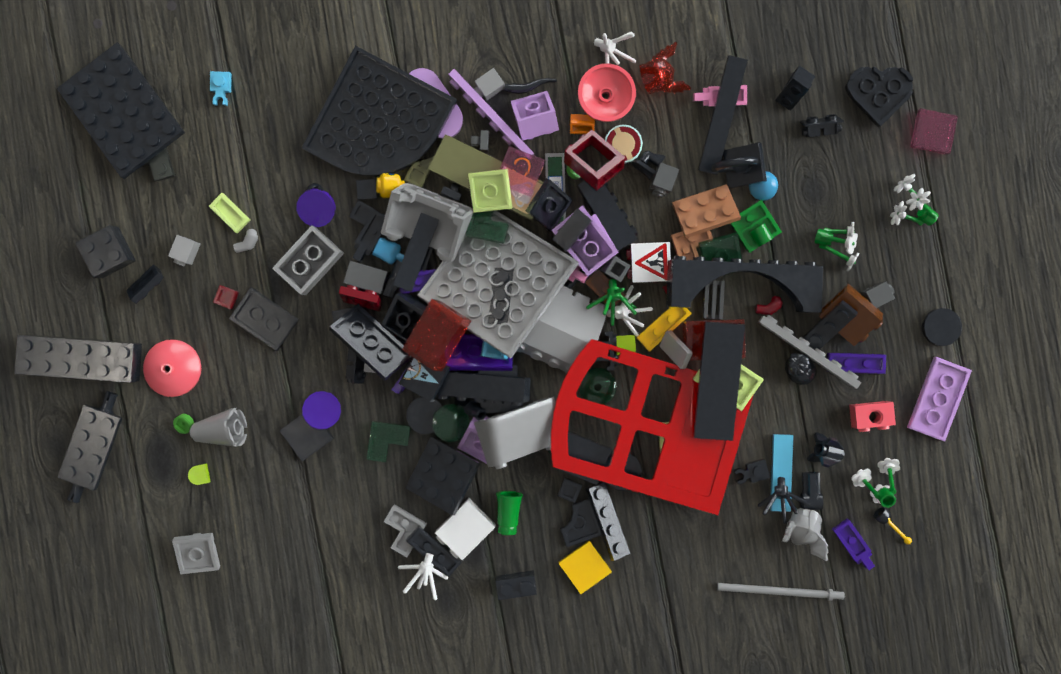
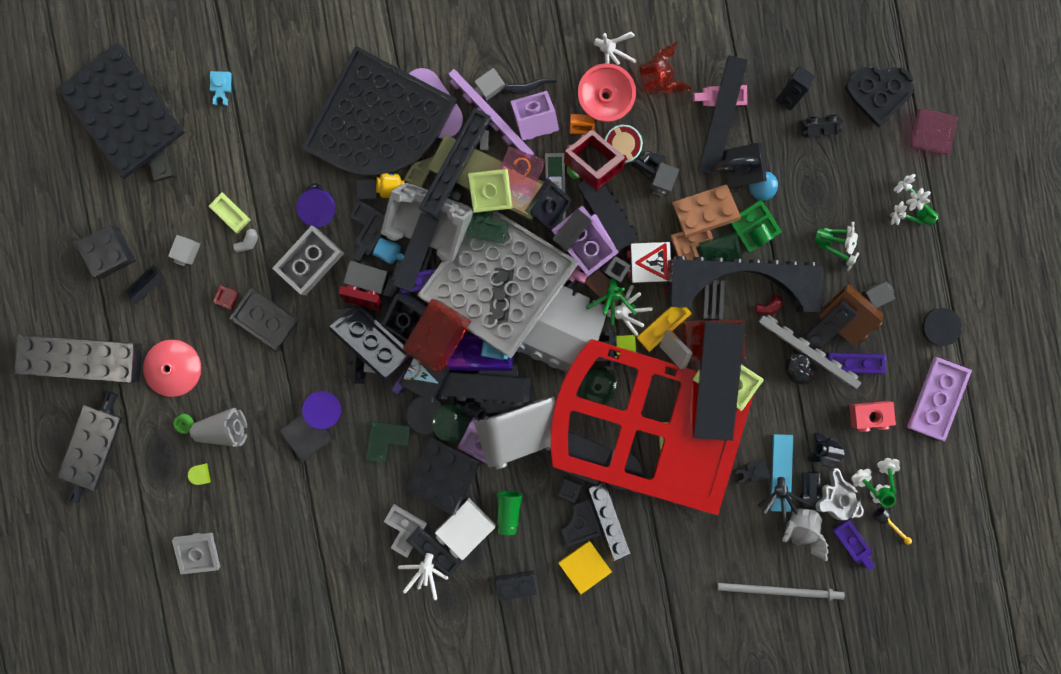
none -> black tile [418,108,492,219]
none -> light grey tile [816,468,864,520]

